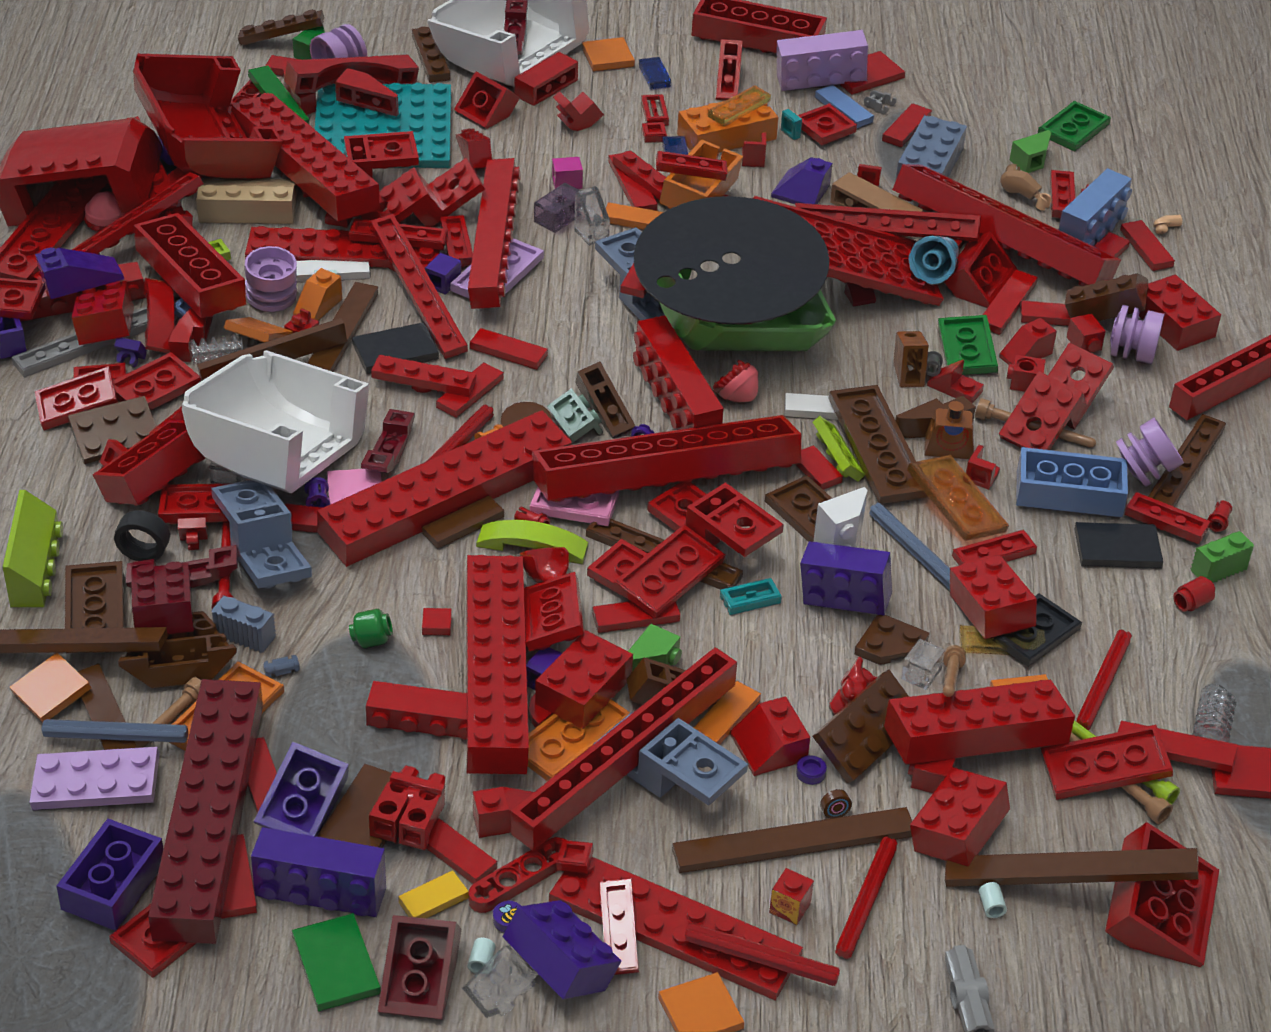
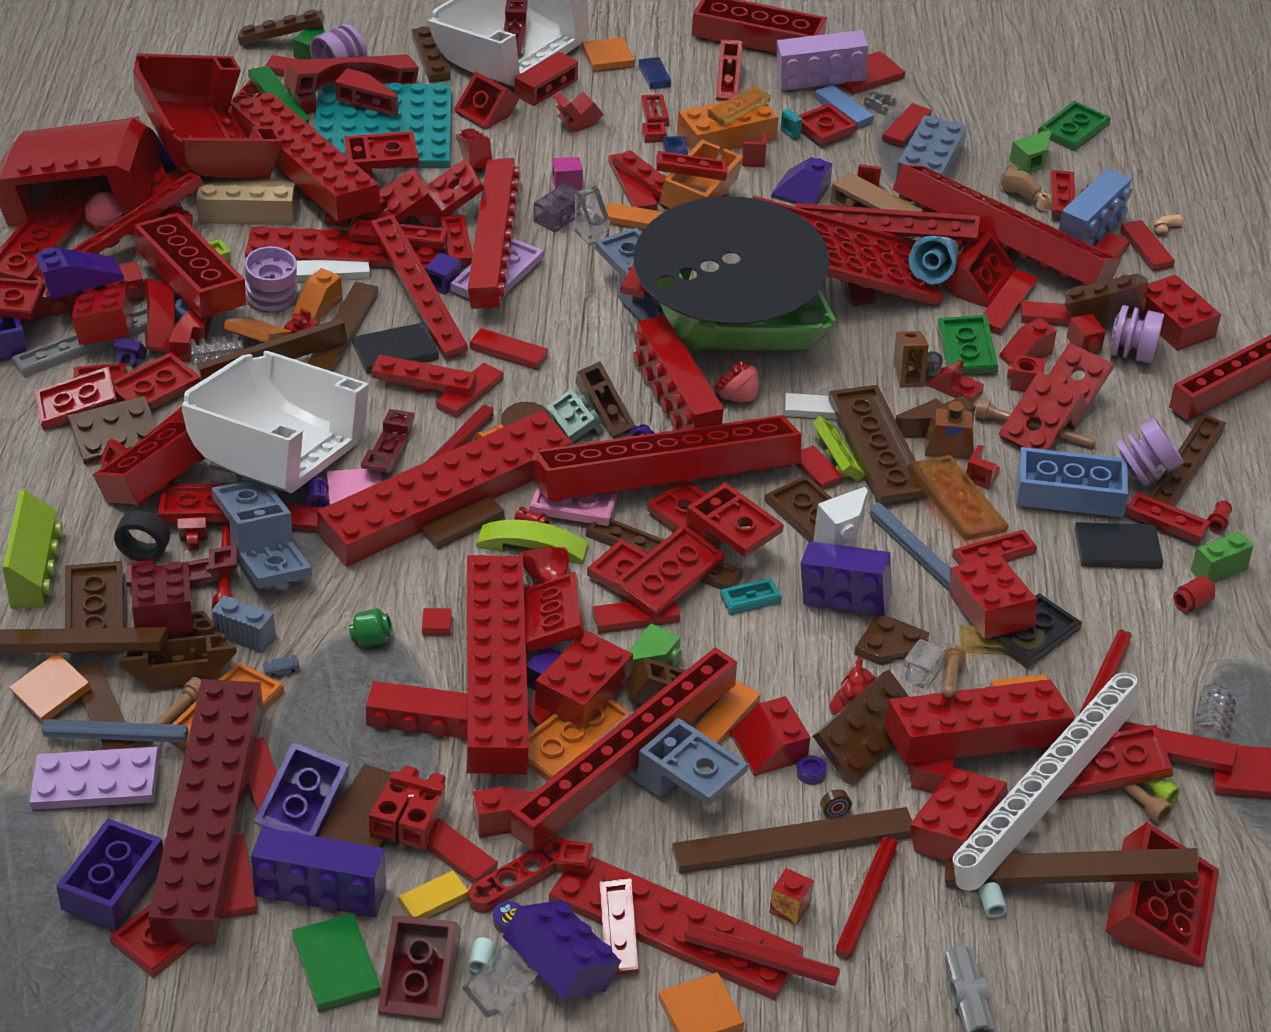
none -> white beam [953,673,1139,891]

